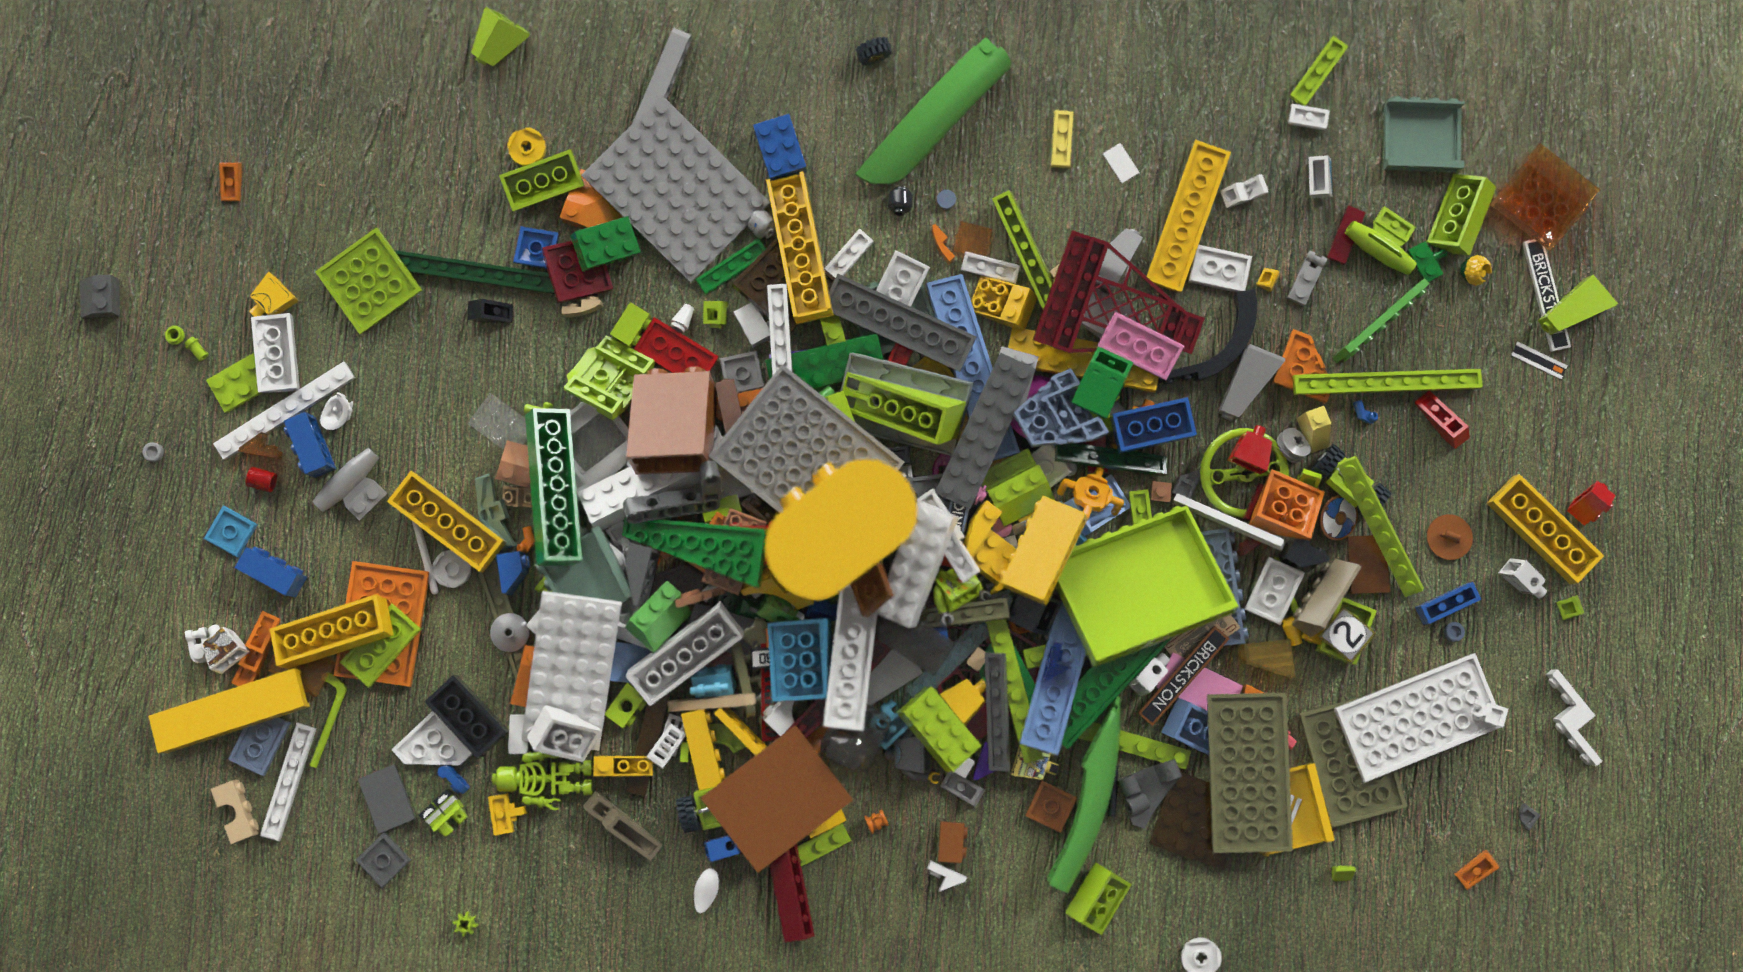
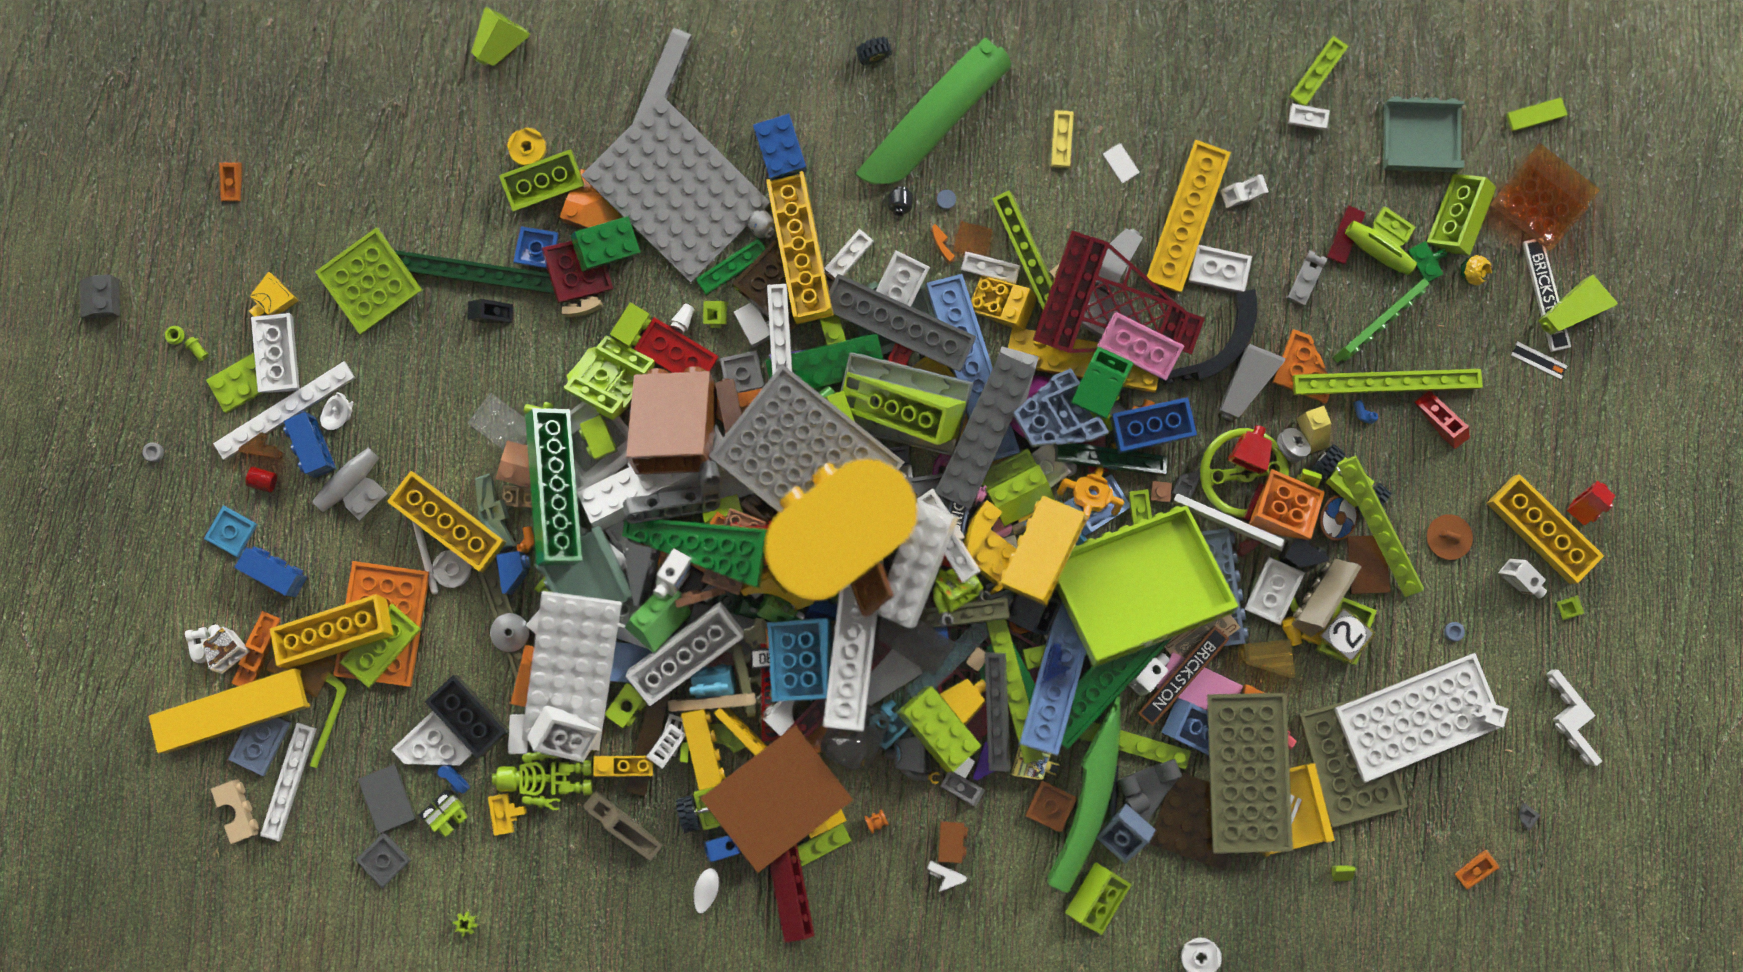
yellow slope [1256,268,1279,292] -> none
white brick [1309,155,1332,198] -> none
blue brick [1415,582,1482,625] -> none
none -> lime brick [579,415,618,461]
none -> white torso [654,549,691,599]
none -> sand blue brick [1096,804,1156,864]
none -> lime tile [1506,97,1567,132]

